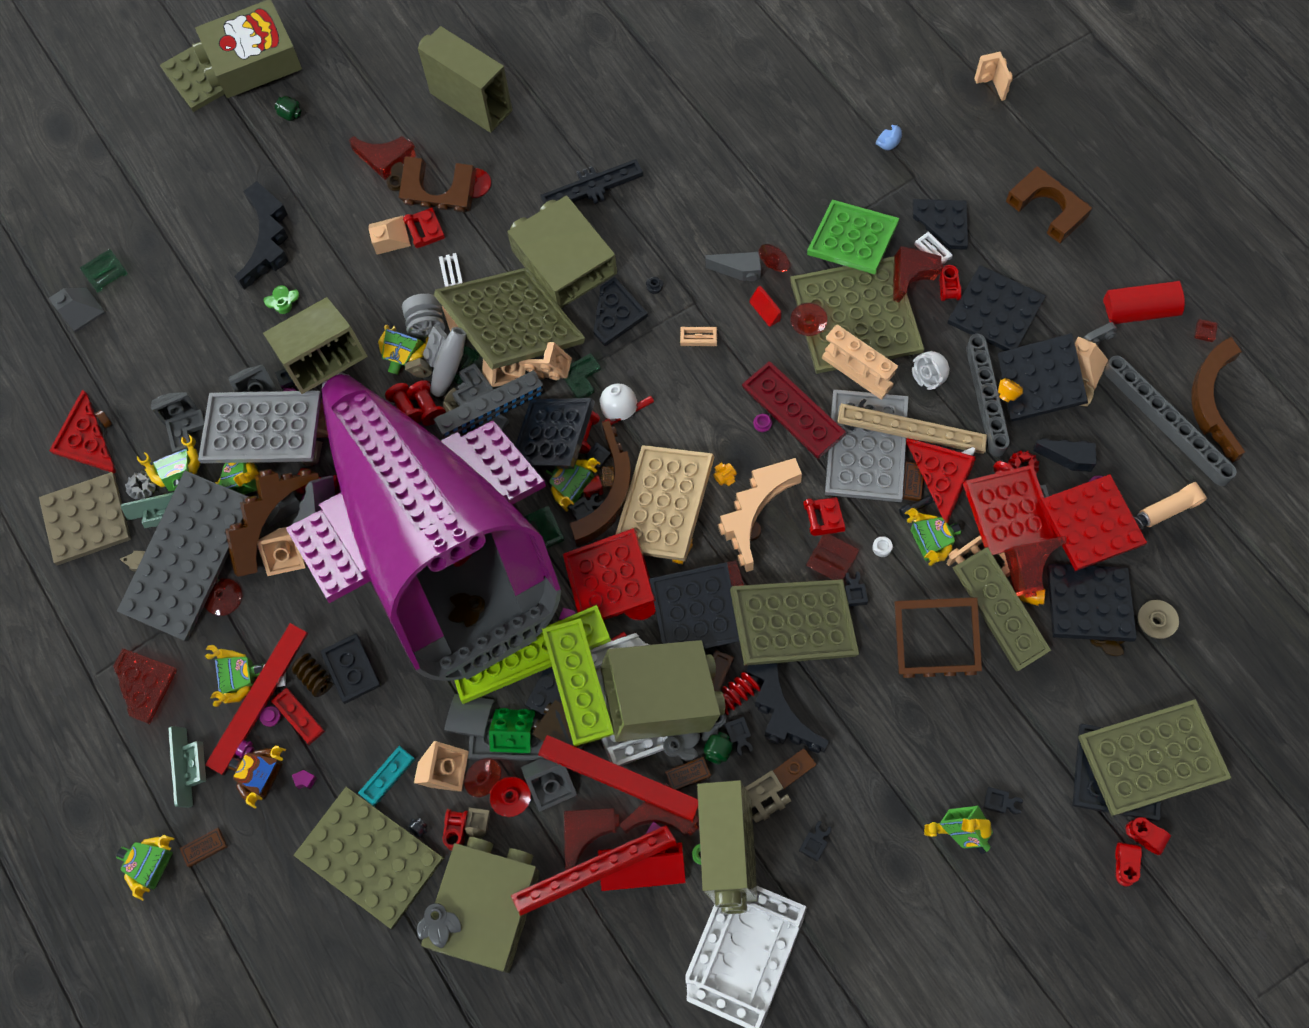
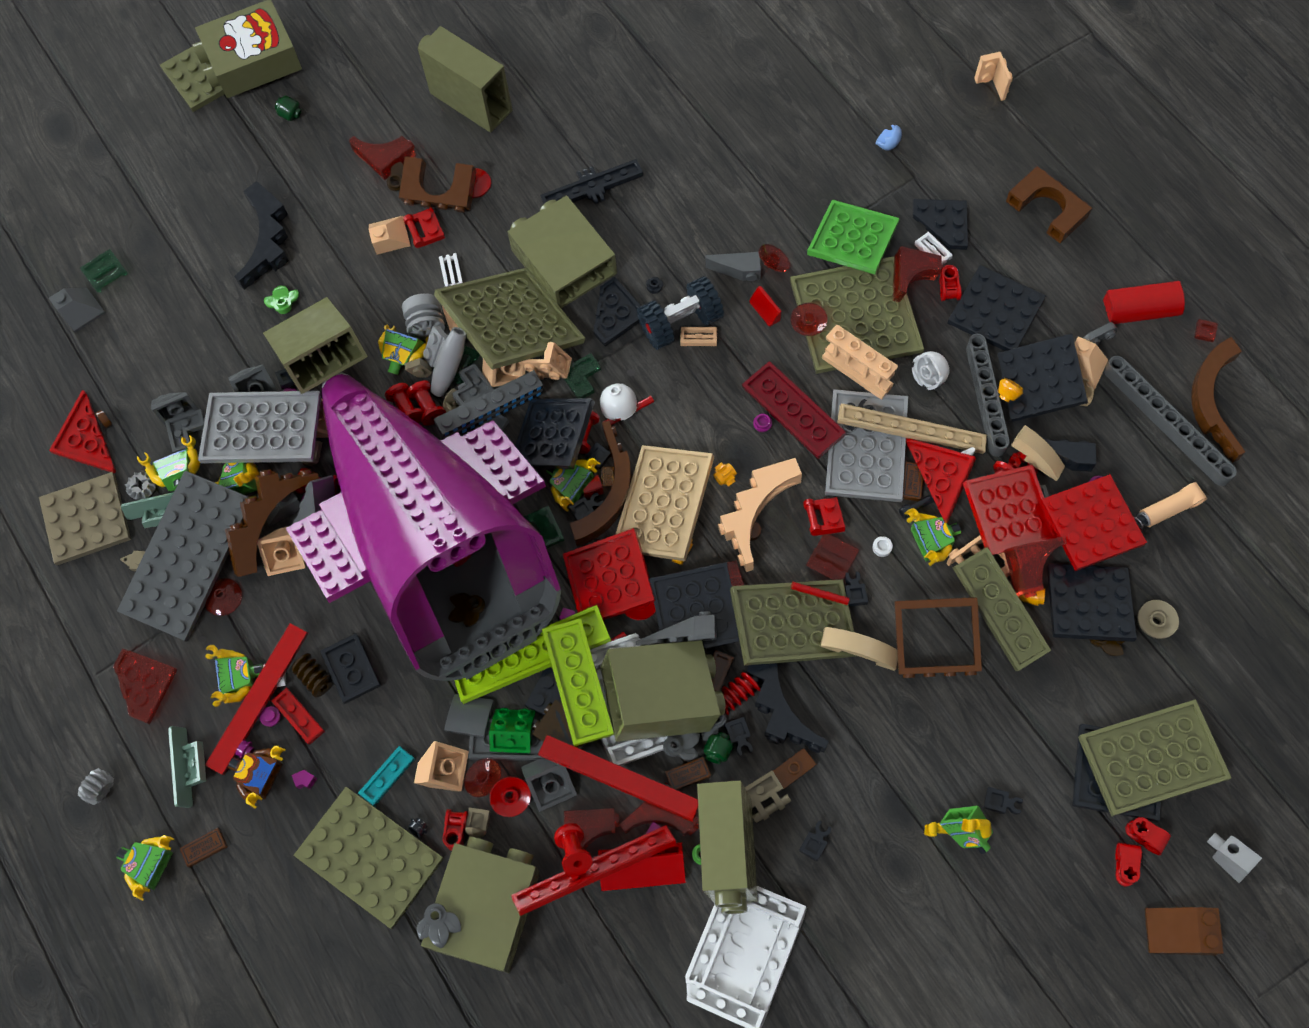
none -> light grey gear [78,768,114,805]
none -> red piece [554,823,593,876]
none -> dark grey wedge [636,611,718,646]
none -> black plate [637,276,724,350]
none -> red bar [791,582,849,605]
none -> tan slope [820,627,898,671]
none -> tan slope [1011,425,1065,481]
none -> reddish brown slope [1145,907,1224,956]
none -> light grey torso [1207,833,1262,883]

